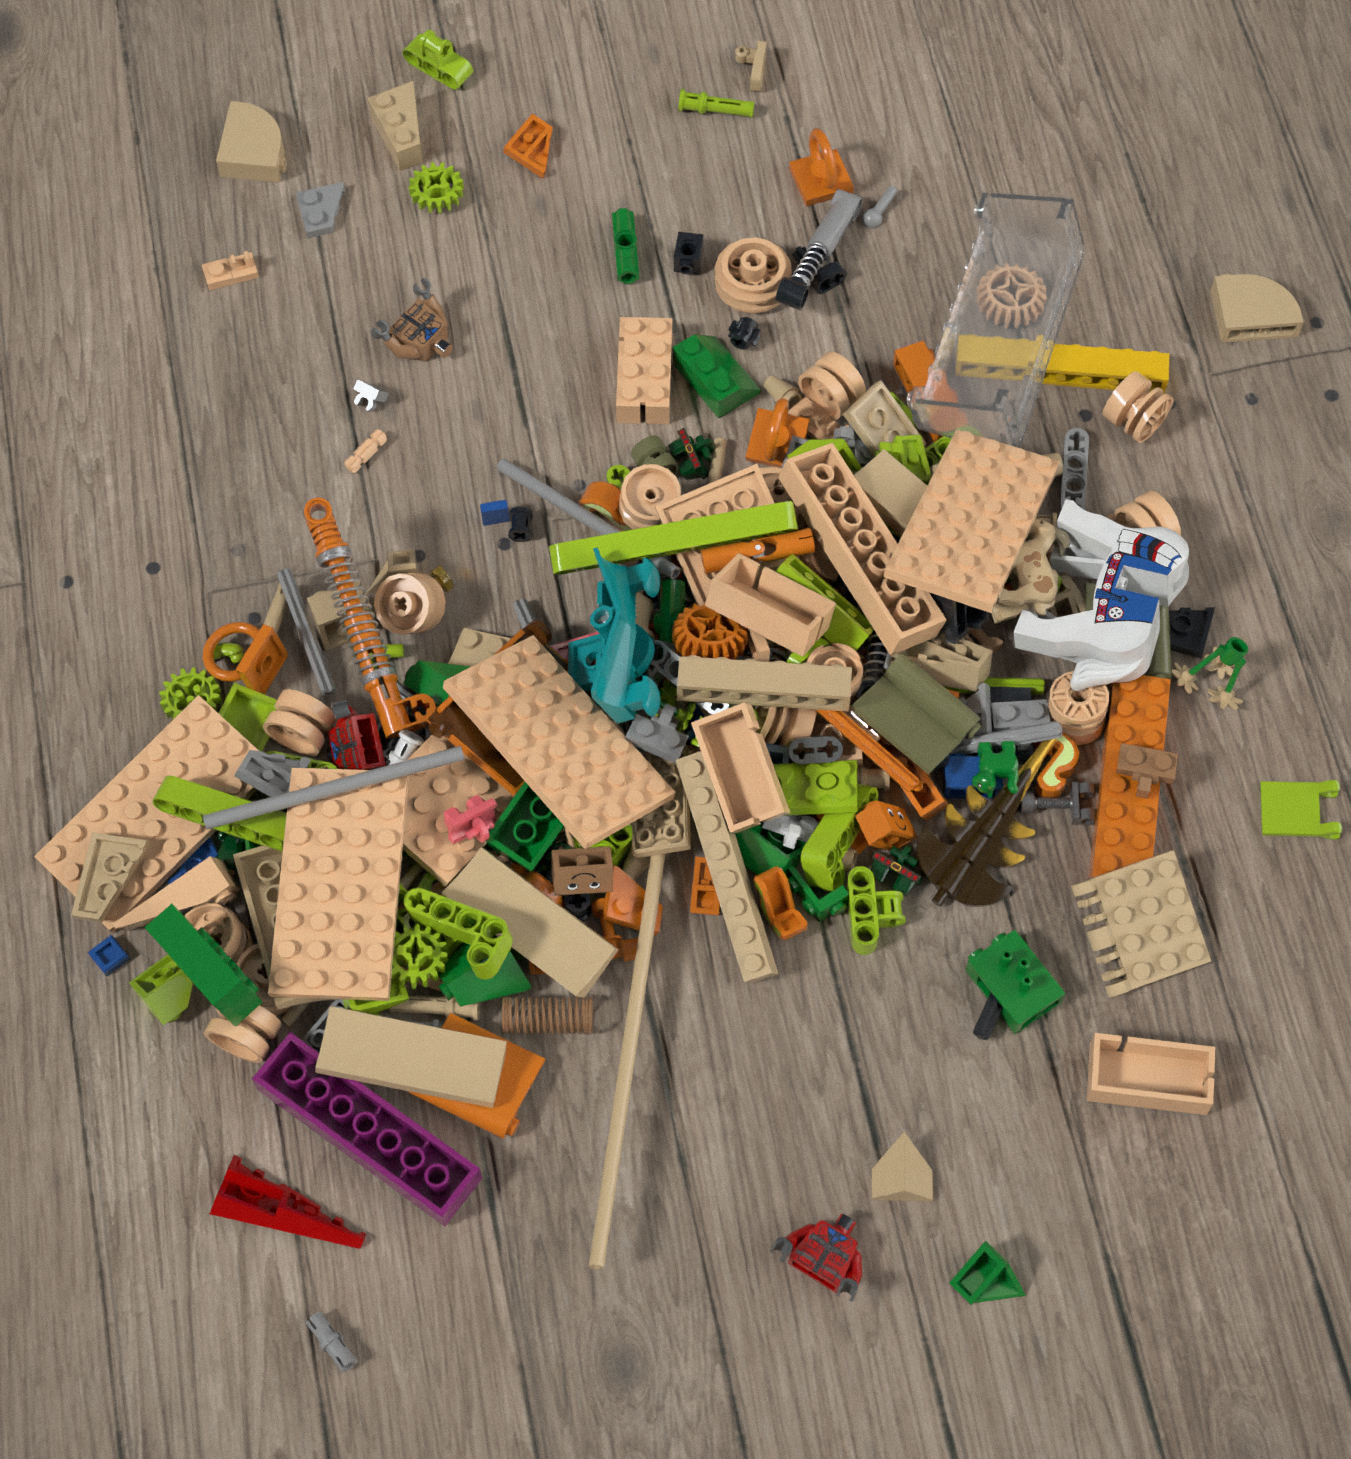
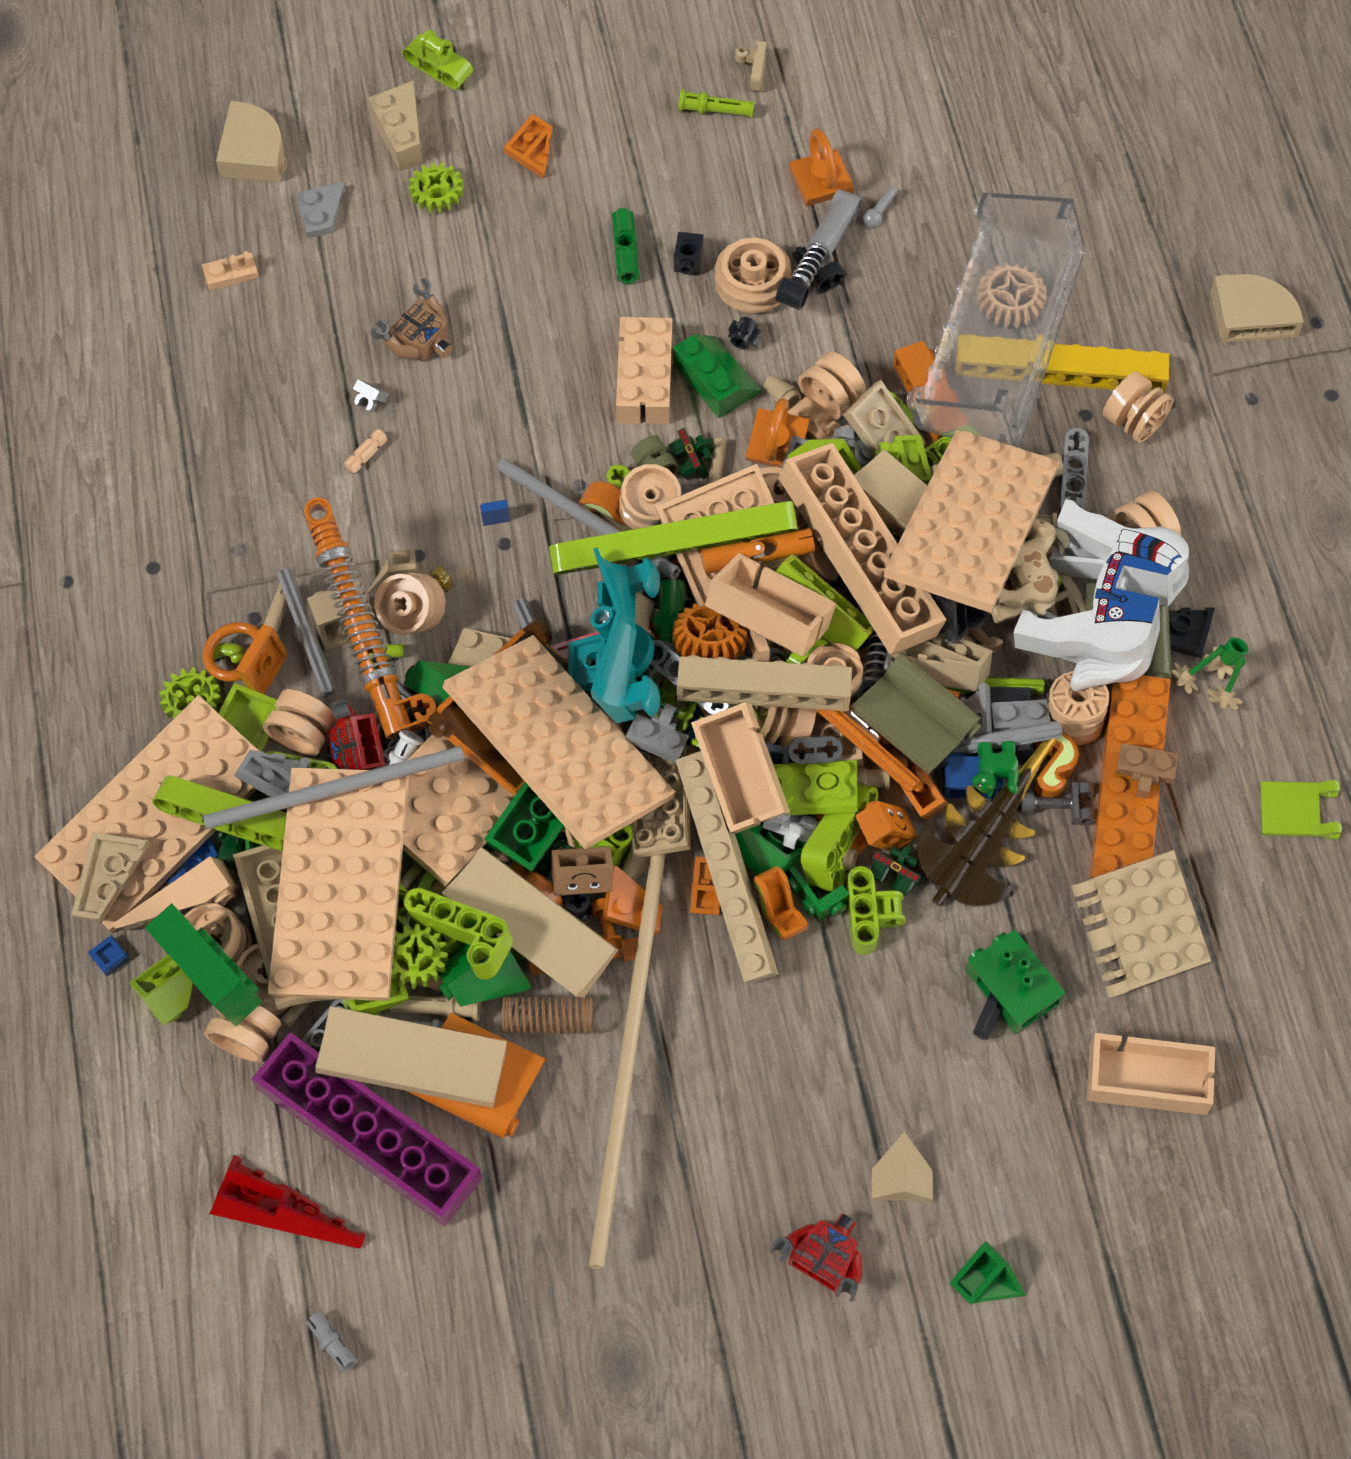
coral hips [444,795,497,844] -> none
black bush [508,507,533,542] -> none

